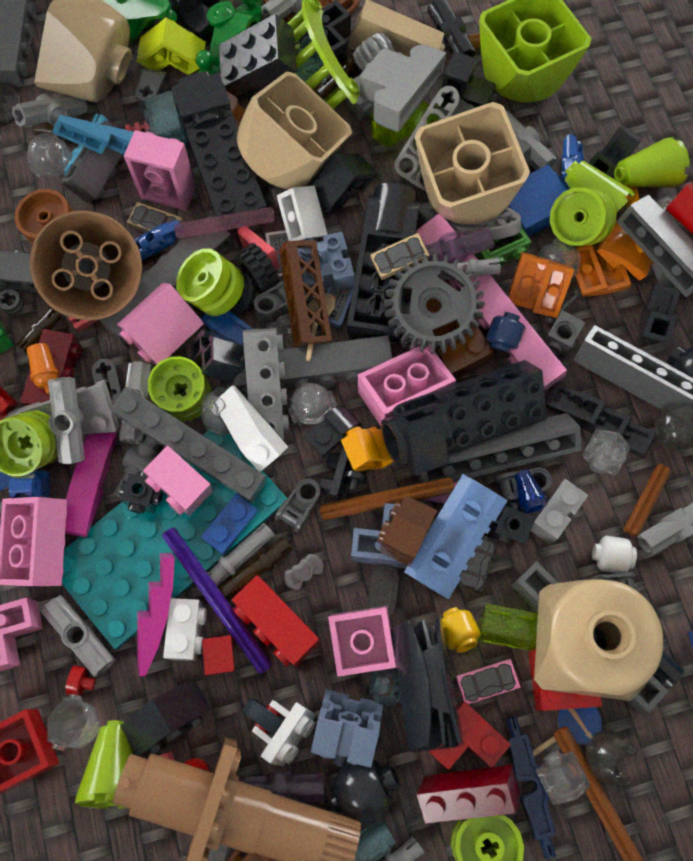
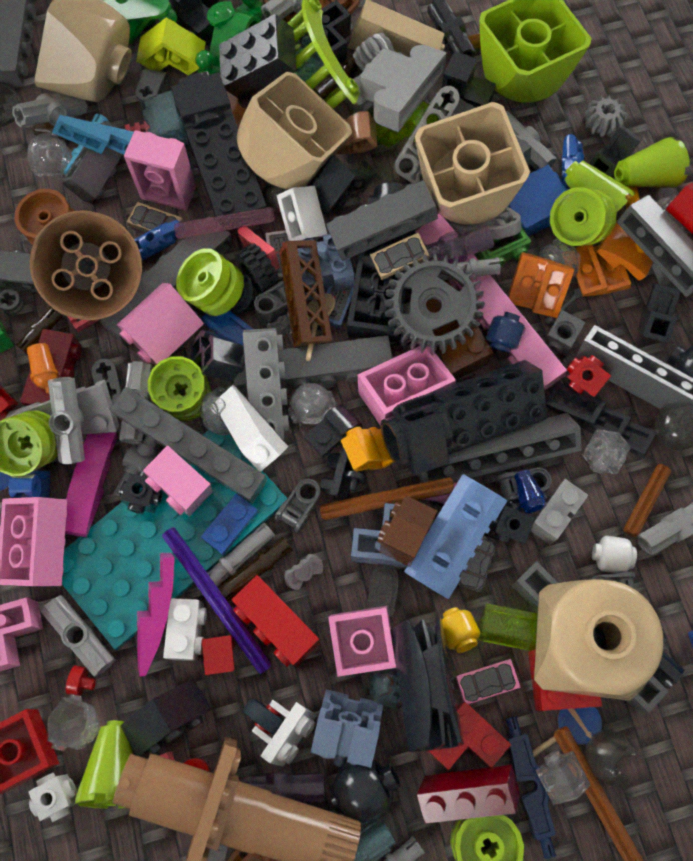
none -> white brick [28,773,77,822]
none -> dark grey brick [326,180,438,261]
none -> nougat brick [335,111,378,155]
none -> red brick [566,355,611,397]
none -> light grey gear [584,95,627,138]

